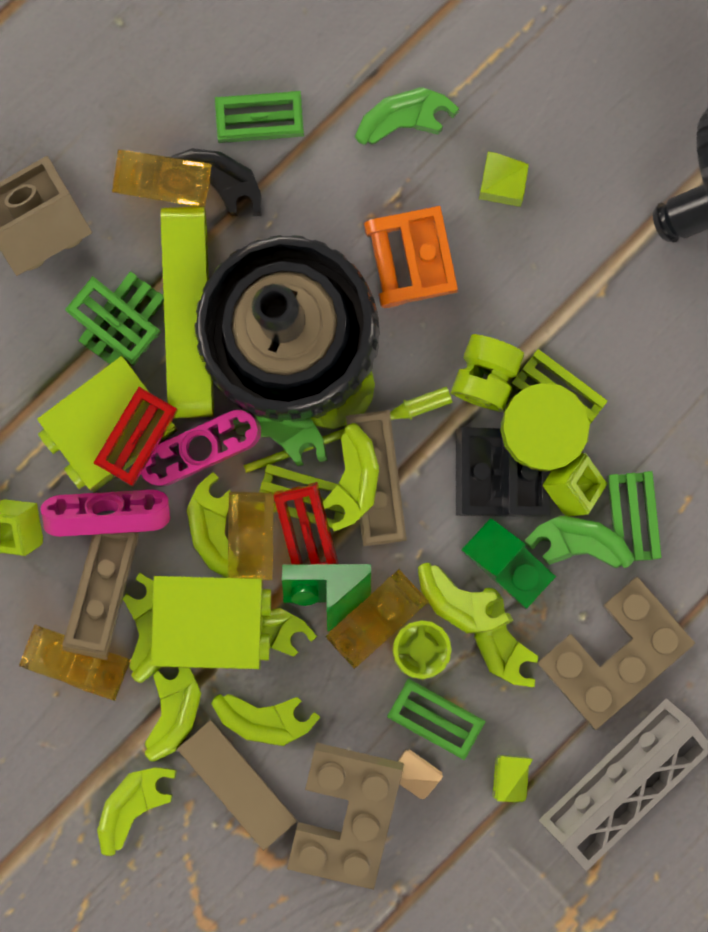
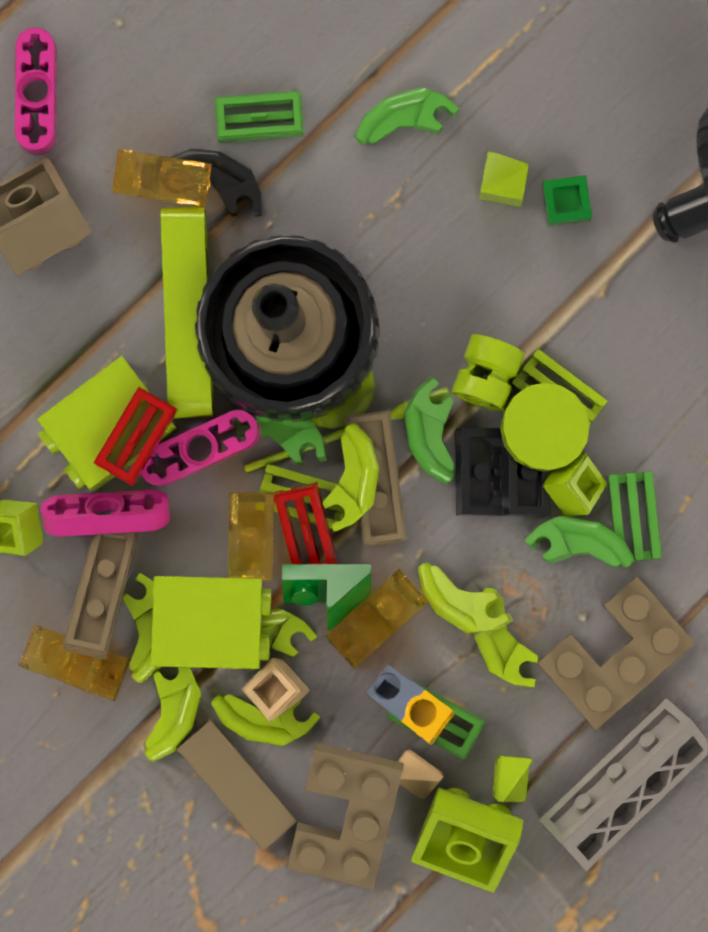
bright green tile [65,276,161,366] -> none
bright green tile [78,271,164,365] -> none
lime piece [97,767,177,856] -> none
lime piece [186,472,240,578] -> none
orange plate [364,206,458,308] -> none
lime wheel [392,620,452,679] -> none
green slope [461,518,556,610] -> none
none -> dark pink beam [15,27,57,155]
none -> tan slope [241,658,310,722]
none -> leg [366,664,455,745]
none -> bright green piece [404,376,455,484]
none -> lime brick [410,787,524,893]
none -> green plate [542,175,592,227]

